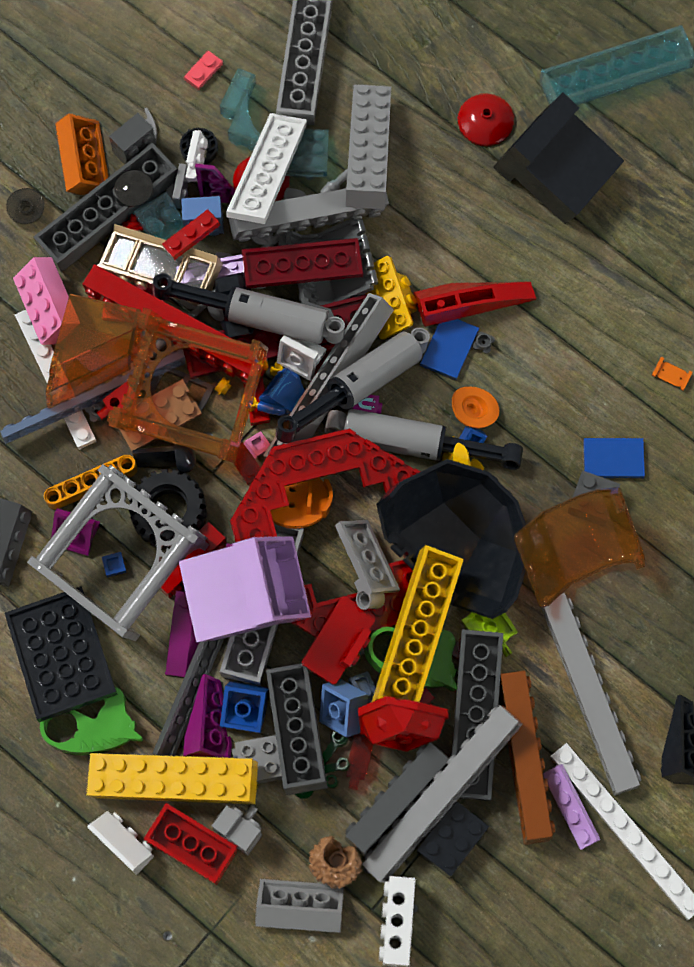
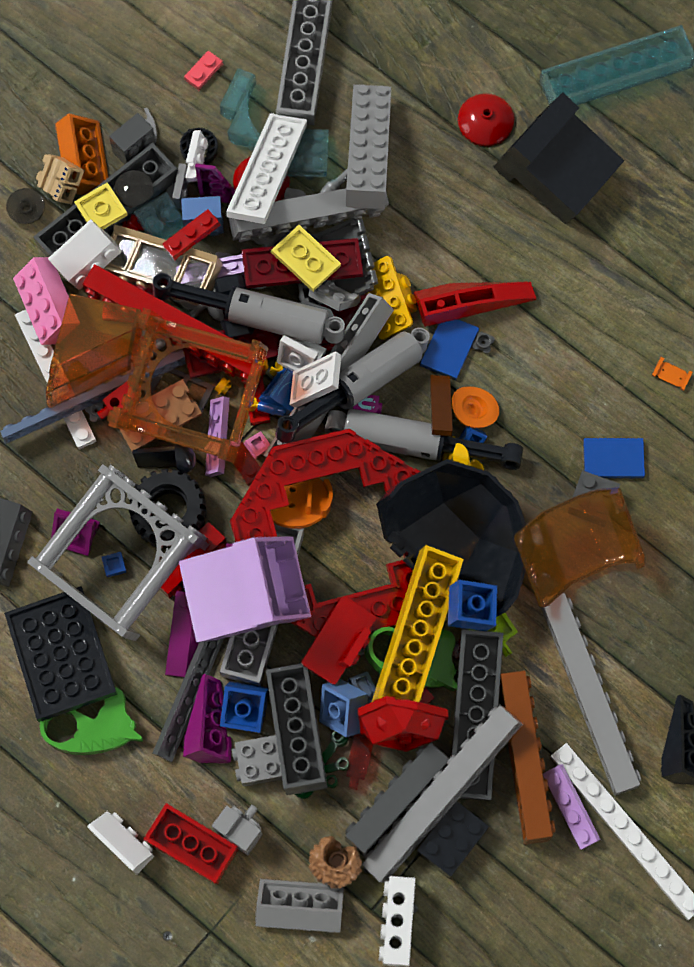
light orange beam [44,455,137,510] -> none
yellow brick [87,753,258,804] -> none
light grey hinge [335,520,400,610] -> none
none -> tan hips [36,154,85,205]
none -> white slope [48,220,122,290]
none -> light yellow plate [74,182,128,230]
none -> lavender plate [205,396,229,477]
none -> light yellow plate [271,225,341,292]
none -> white plate [290,351,341,408]
none -> light grey plate [308,281,361,311]
none -> reddish brown tile [430,375,452,436]
none -> blue brick [448,580,497,631]

